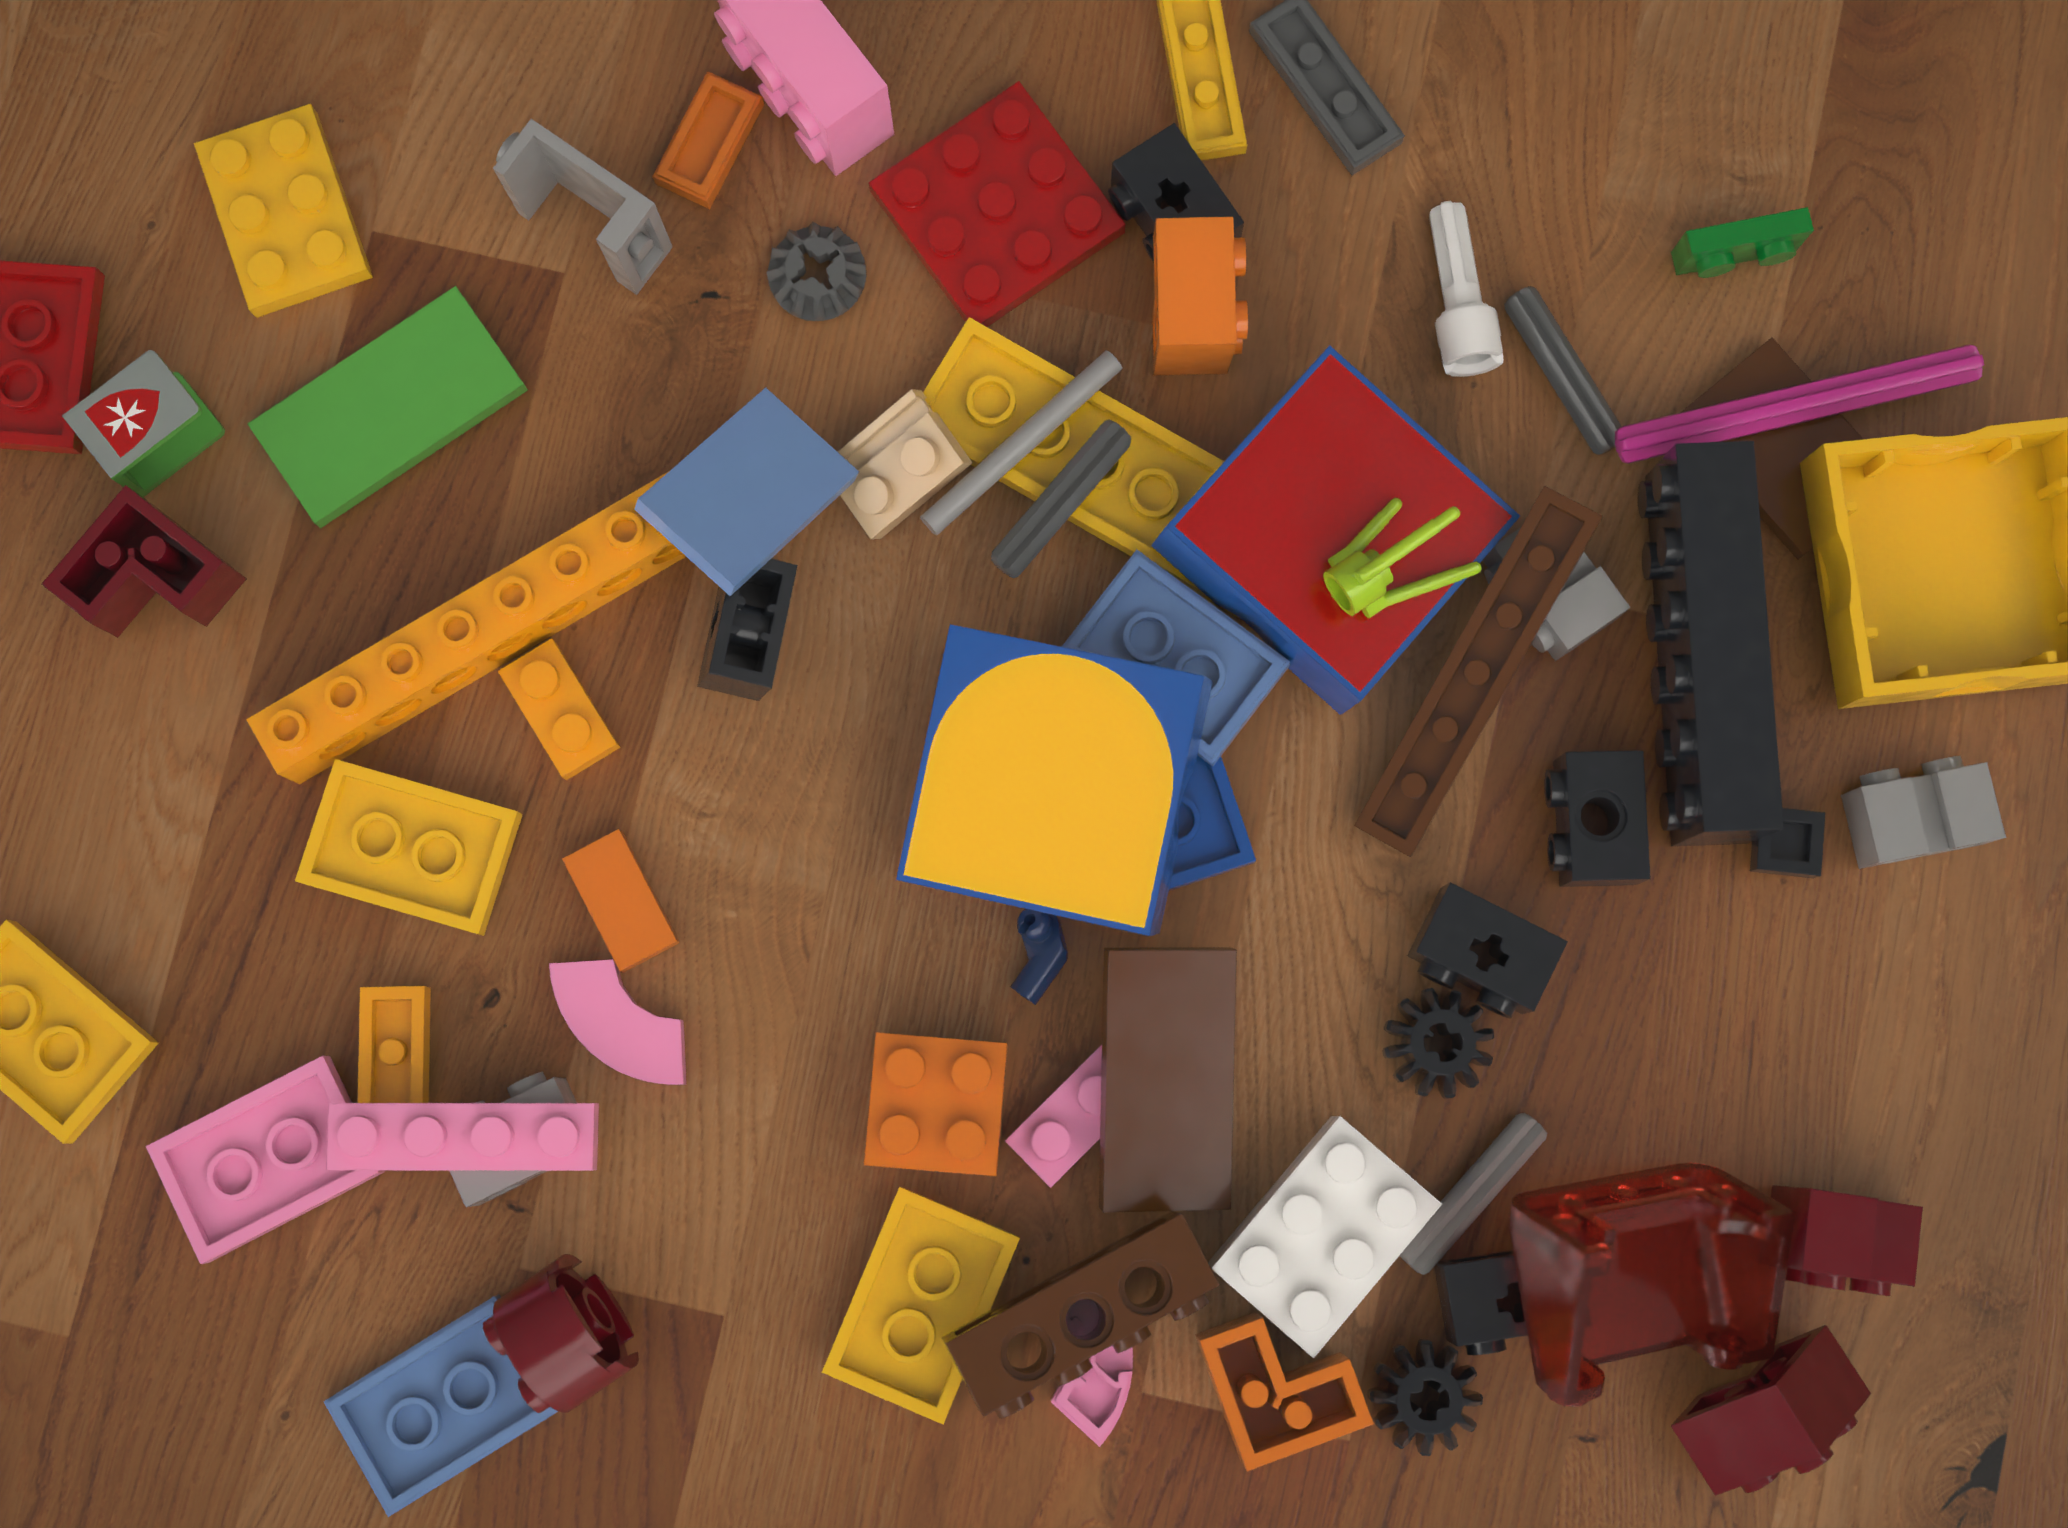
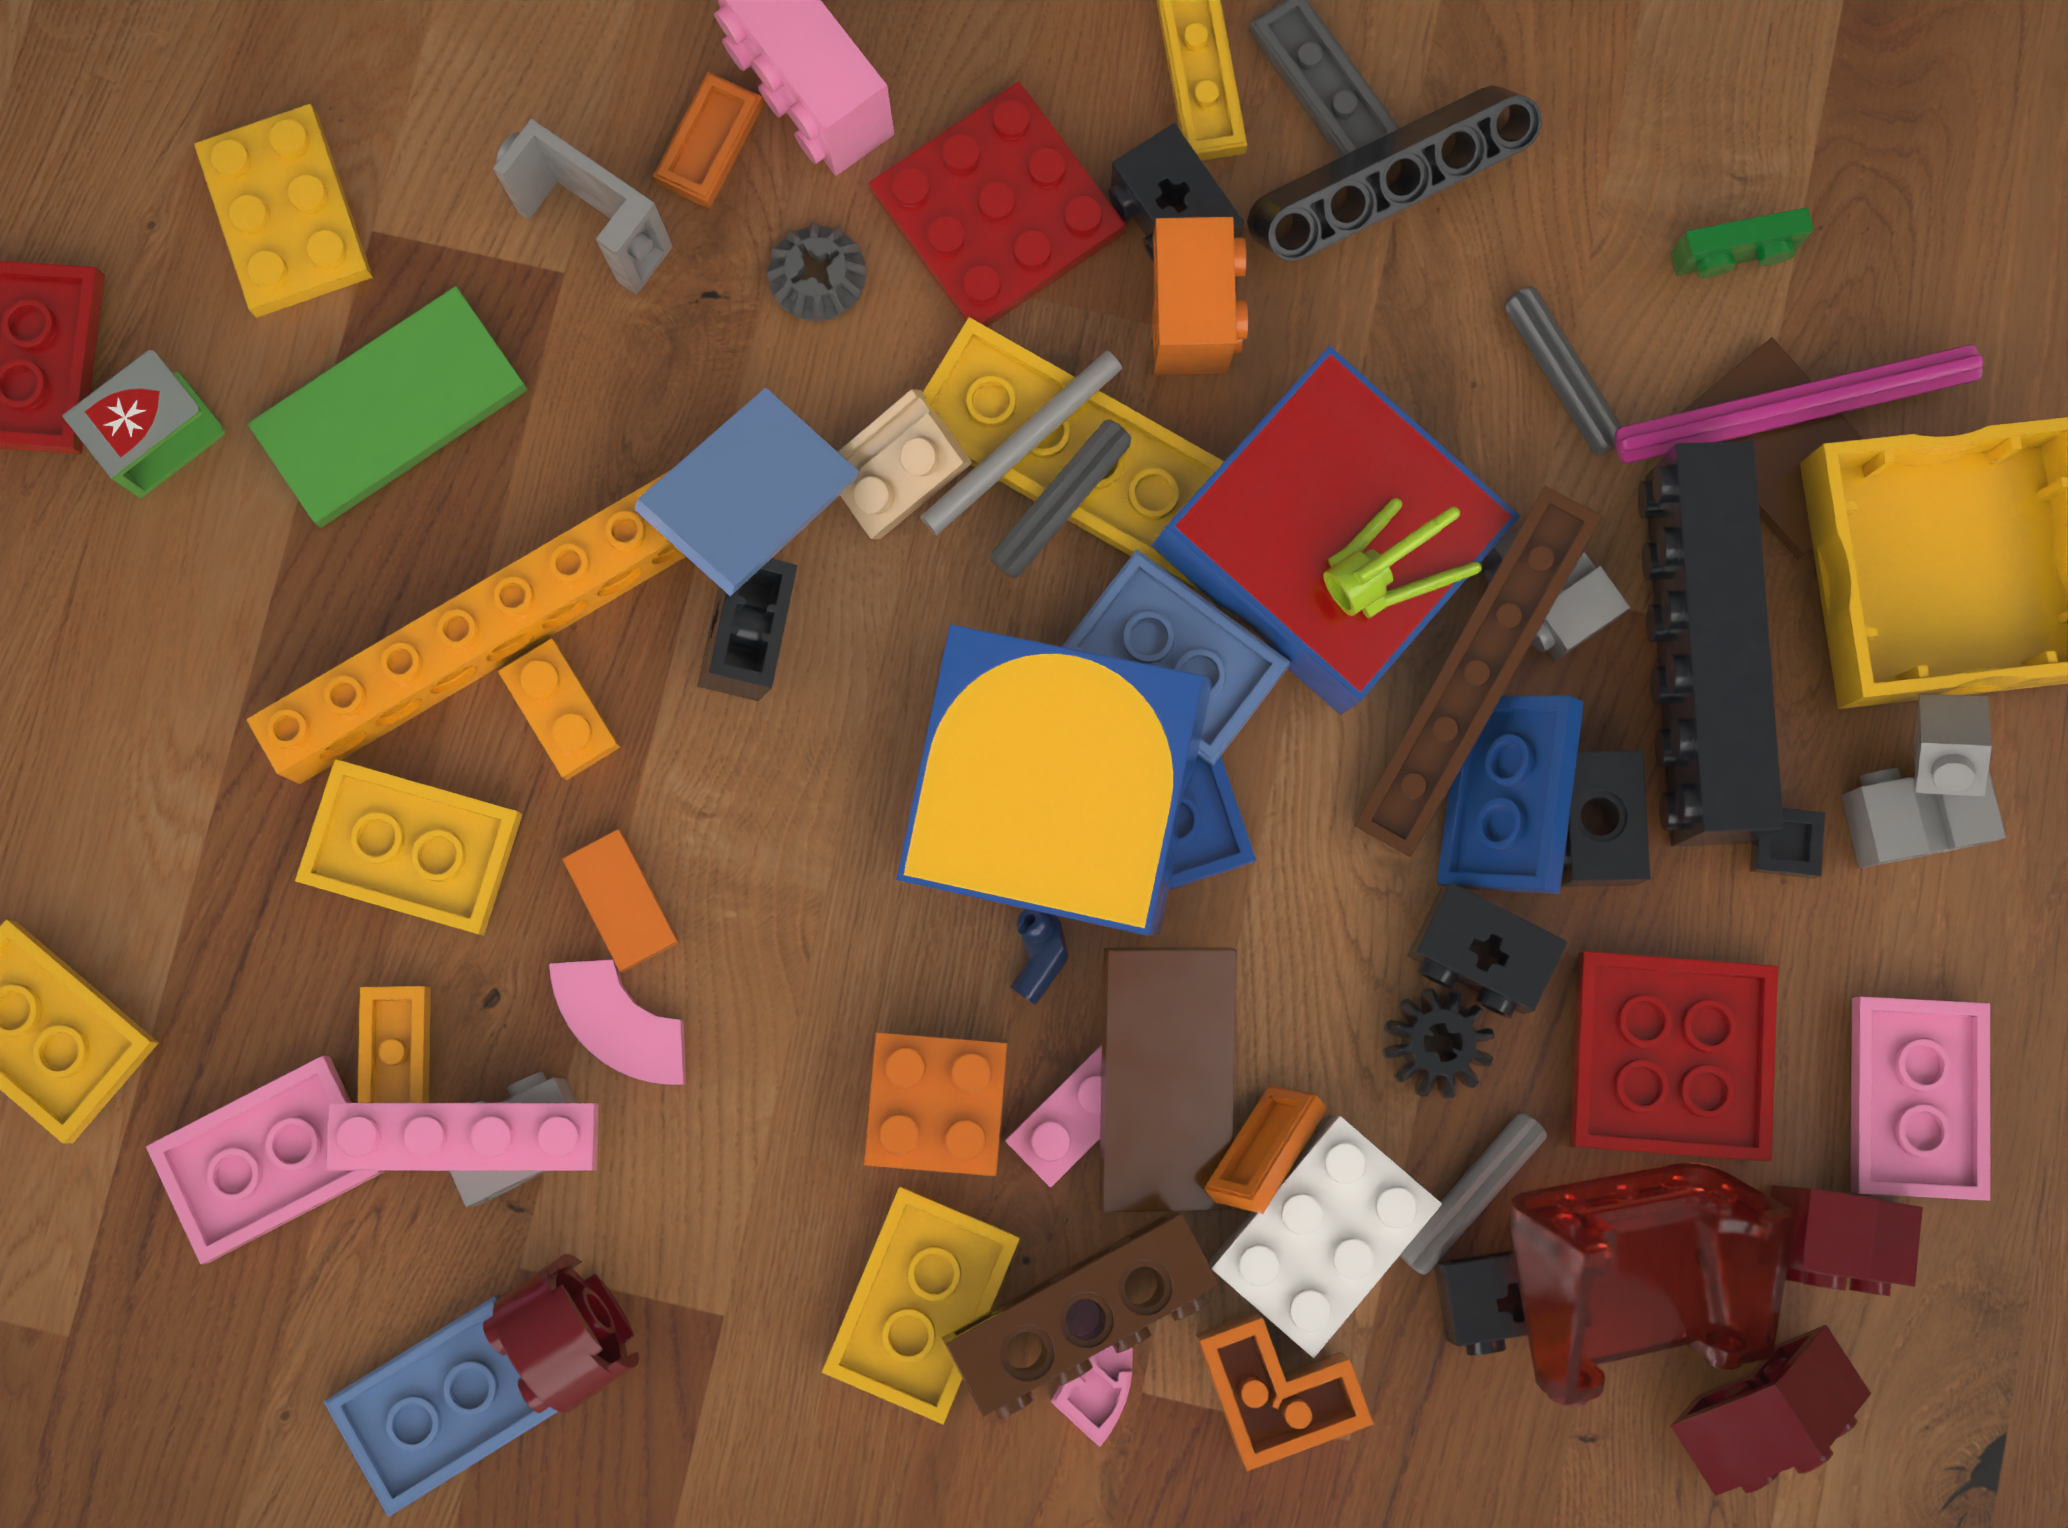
dark red brick [41,485,247,638] -> none
black gear [1367,1339,1483,1456] -> none
white piece [1429,201,1503,377] -> none
none -> orange tile [1204,1085,1328,1214]
none -> black beam [1247,85,1542,261]
none -> blue plate [1437,696,1584,894]
none -> red plate [1570,951,1778,1162]
none -> bright pink plate [1851,997,1990,1201]
none -> light grey brick [1914,694,1992,797]

